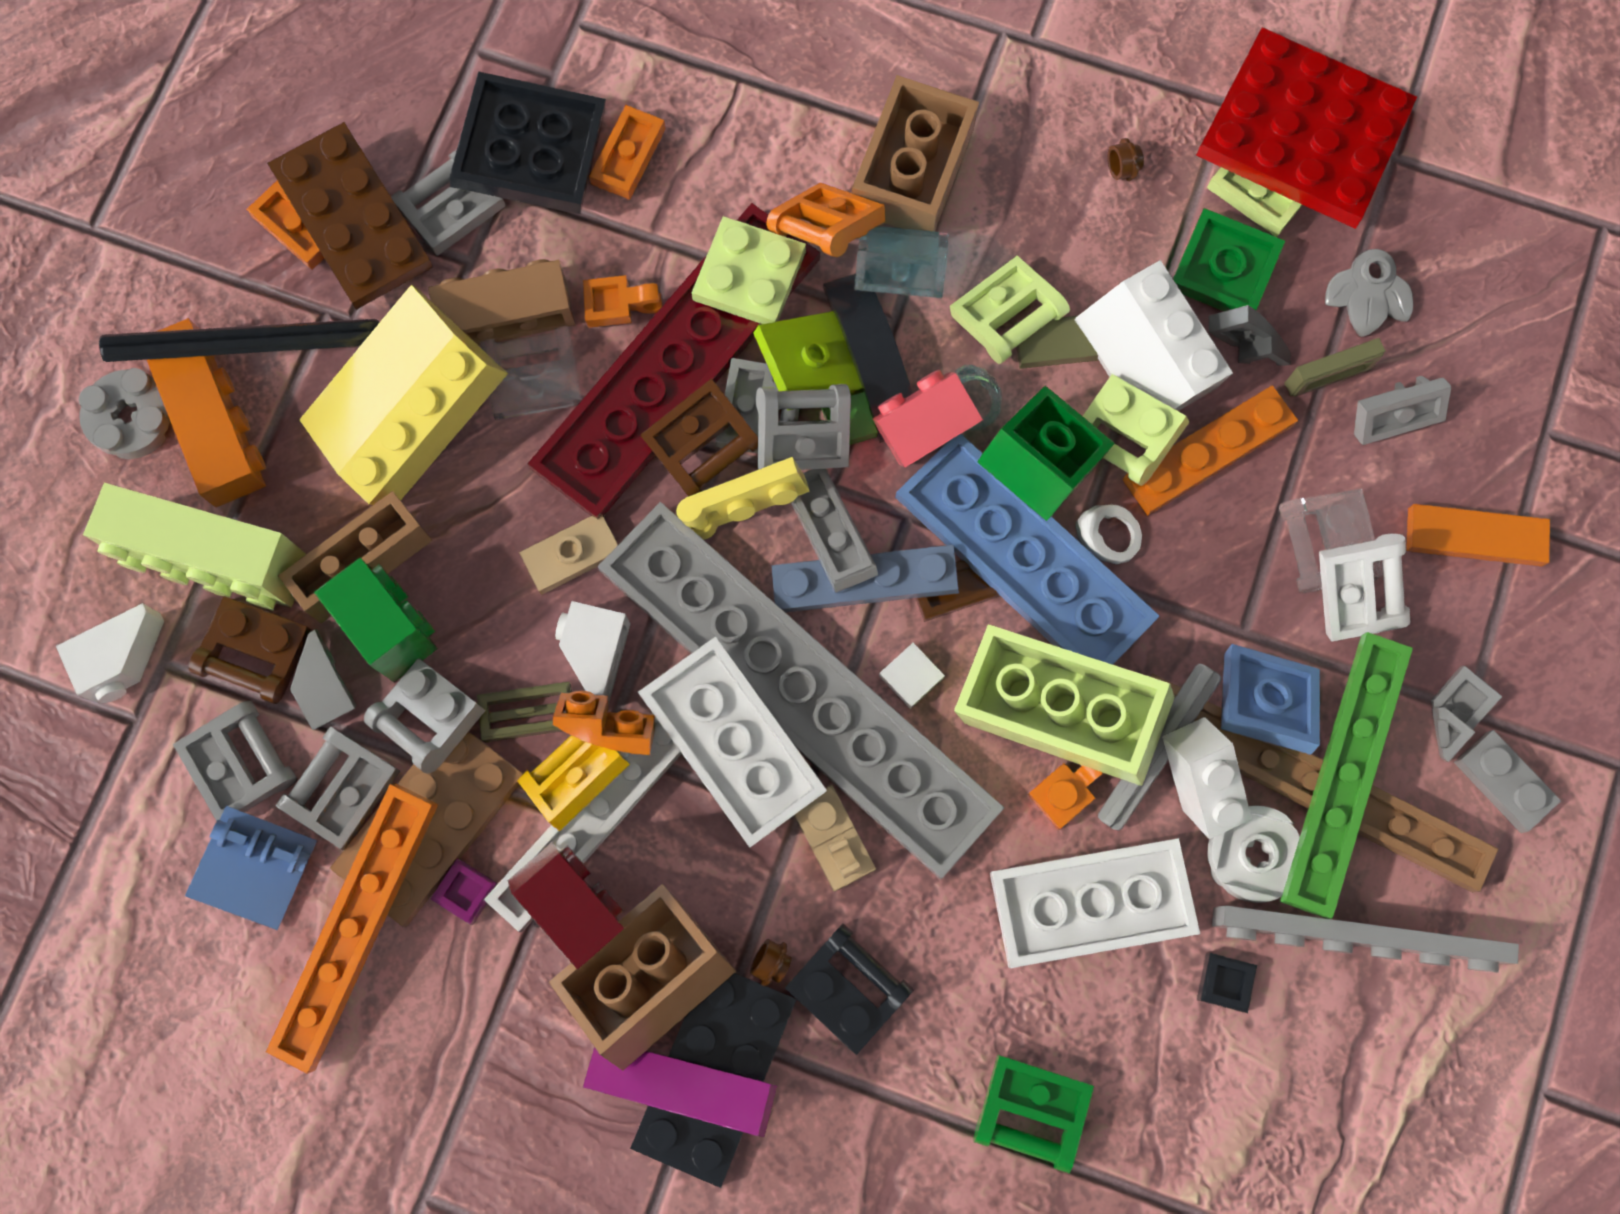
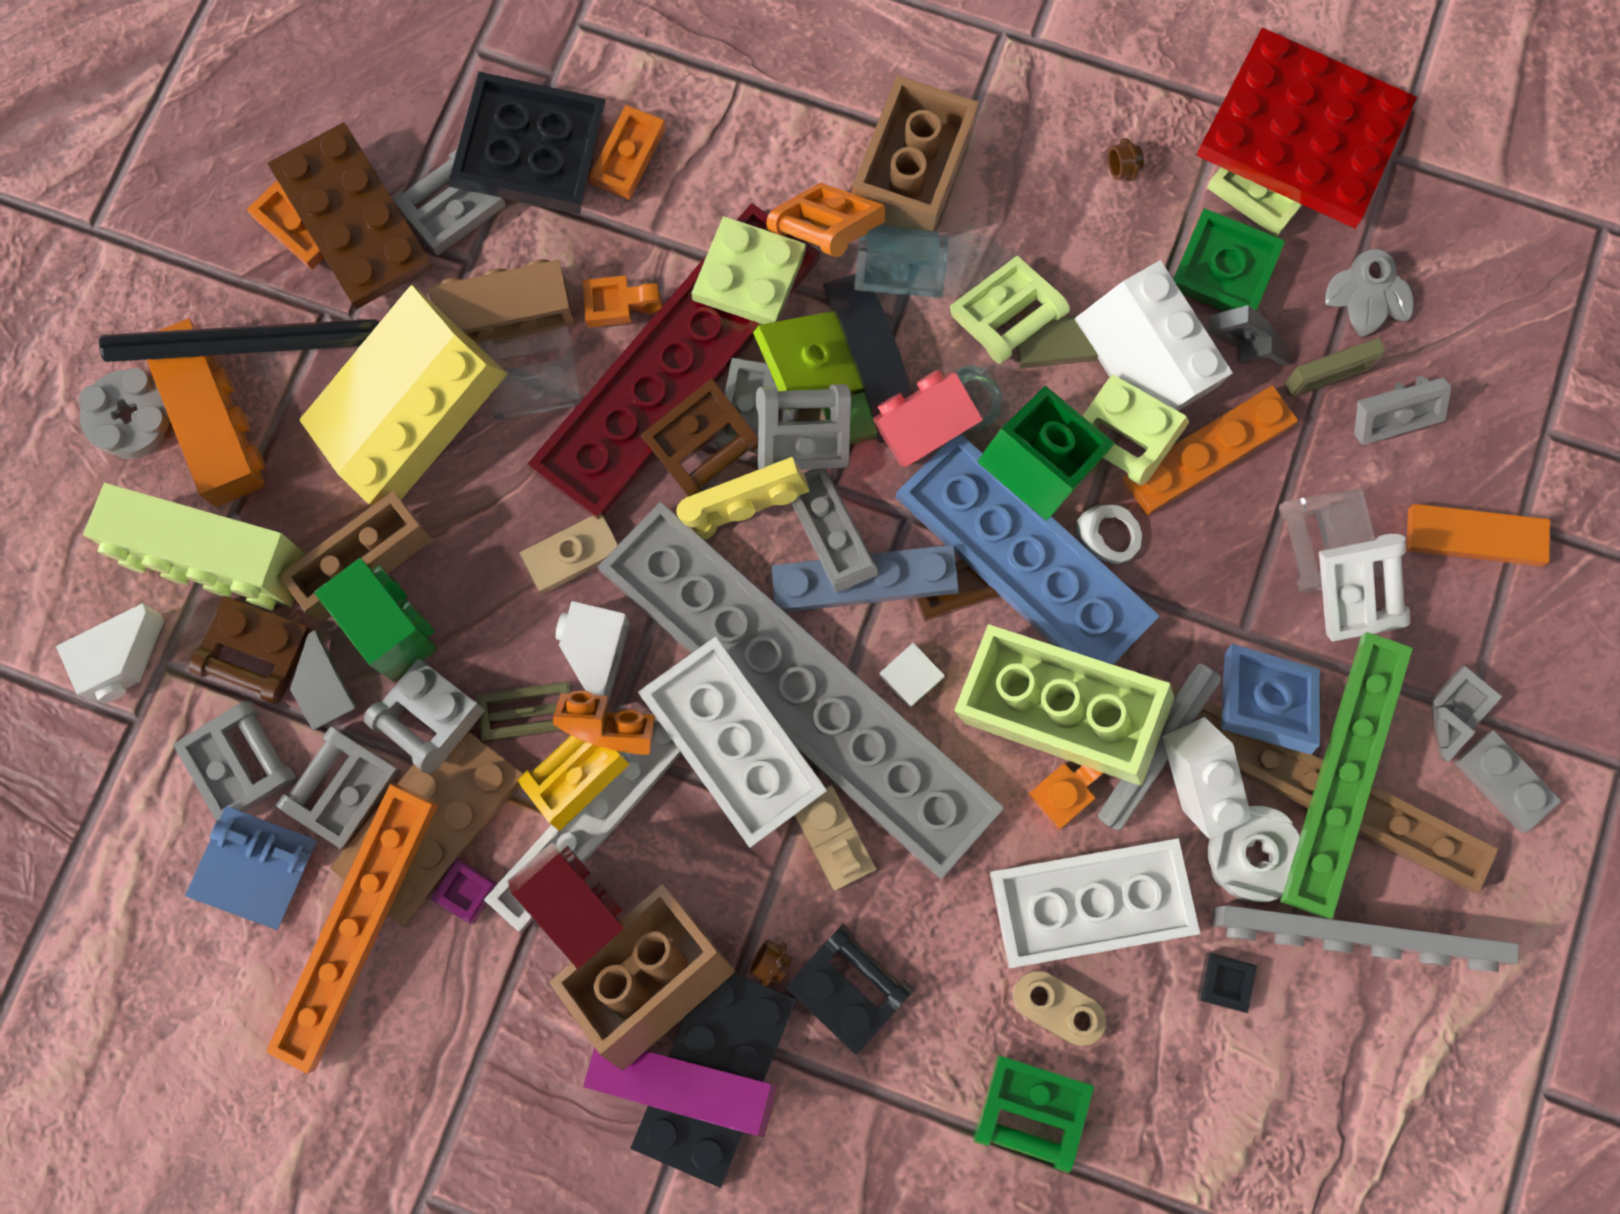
none -> tan plate [1012,971,1106,1046]

